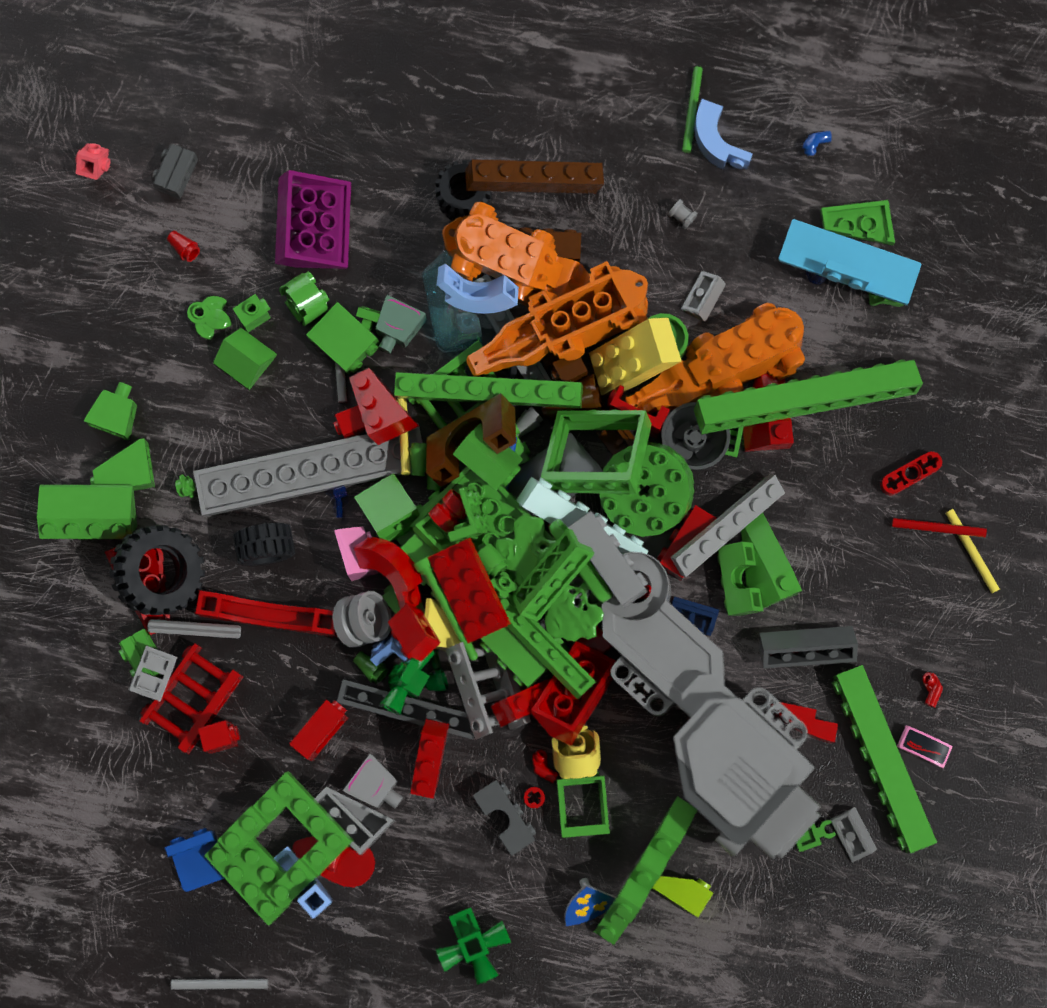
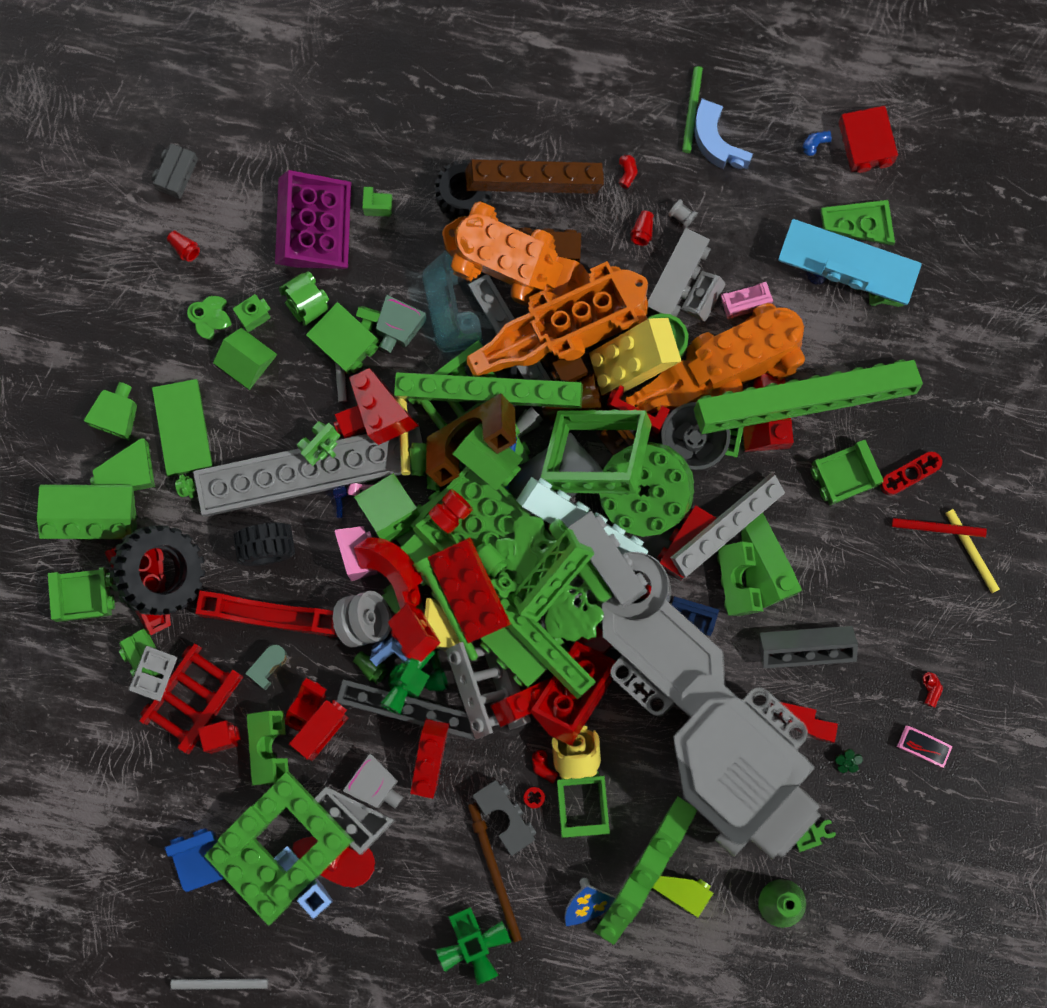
coral brick [76,143,110,180] -> none
light grey axle [148,619,241,638] -> none
light blue arch [437,264,519,314] -> none
bright green bracket [448,487,489,542] -> none
light grey slope [830,807,877,862] -> none
bright green brick [832,665,937,853] -> none
none -> bright green panel [48,567,115,622]
none -> bright green tile [152,379,213,477]
none -> sand green leg [246,645,287,690]
none -> bright green arch [247,711,289,785]
none -> red brick [285,678,327,732]
none -> bright green hips [297,421,340,466]
none -> bright pink hand [347,483,375,496]
none -> bright green panel [363,187,392,217]
none -> reddish brown bar [467,803,522,943]
none -> red arm [619,155,638,189]
none -> red cone [630,211,654,246]
none -> light grey brick [647,228,711,317]
none -> bright pink hinge [720,282,773,319]
none -> bright green cone [758,879,806,928]
none -> bright green panel [810,439,884,506]
none -> dark green plant [835,749,863,773]
none -> red brick [838,106,898,173]

